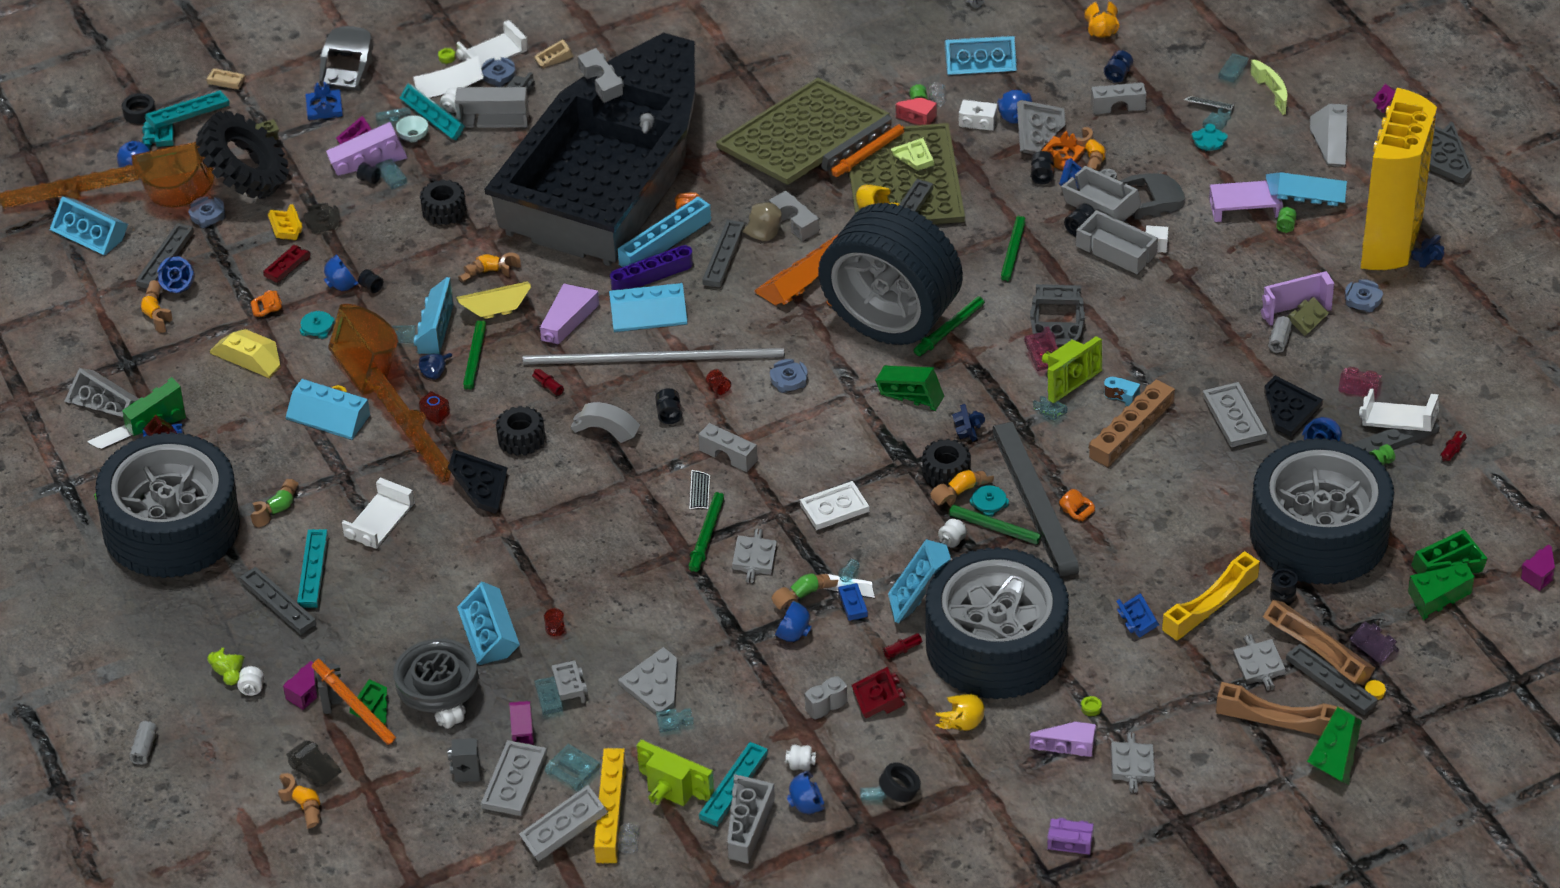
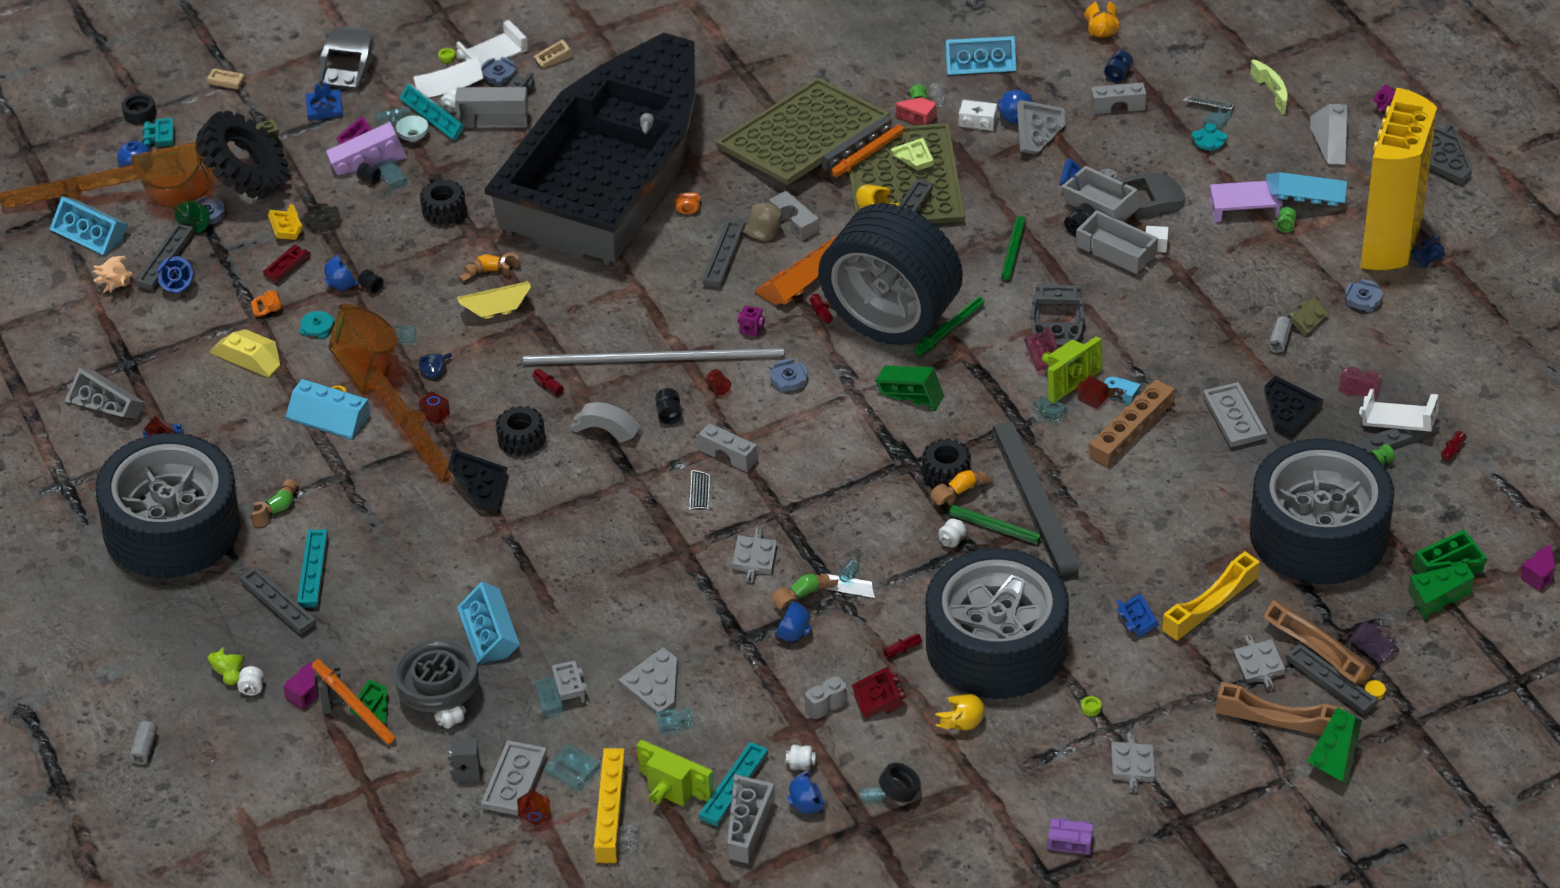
white sticker [87,425,132,449] -> none
green wedge [122,377,186,436] -> none
medium nougat piece [141,280,173,333] -> none
teal plate [145,90,230,129] -> none
medium nougat piece [278,773,321,829] -> none
clear smoke brick [286,740,342,787] -> none
white panel [342,478,415,549] -> none
medium azure slope [414,277,454,354] -> none
green axle [463,320,486,390] -> none
magenta slope [510,701,534,745] -> none
light grey plate [519,785,608,862] -> none
lavender slope [540,284,599,344] -> none
clear red wheel [544,608,565,637] -> none
light grey arch [578,48,624,103] -> none
medium azure slope [609,283,687,332] -> none
dark purple beam [610,245,693,291] -> none
medium azure brick [618,197,711,267] -> none
green axle [689,492,724,572] -> none
white plate [800,481,869,530] -> none
blue plate [838,583,868,621] -> none
medium azure slope [888,539,950,623] -> none
dark blue hips [952,404,985,441] -> none
teal piece [970,486,1009,517] -> none
lavender slope [1030,722,1096,757] -> none
black wheel [1031,151,1054,185] -> none
orange piece [1042,131,1085,170] -> none
orange piece [1059,489,1095,521] -> none
medium nougat piece [1076,127,1106,171] -> none
clear light blue plate [1218,53,1248,83] -> none
lavender panel [1261,271,1334,326] -> none
black wheel [1270,568,1298,606] -> none
blue cylinder [1302,417,1342,442] -> none
none -> light nougat hair [92,256,133,293]
none -> dark green piece [172,200,210,233]
none -> clear red brick [517,790,551,826]
none -> magenta brick [737,305,765,337]
none -> dark red axle [809,294,833,324]
none -> clear red brick [1077,375,1108,409]

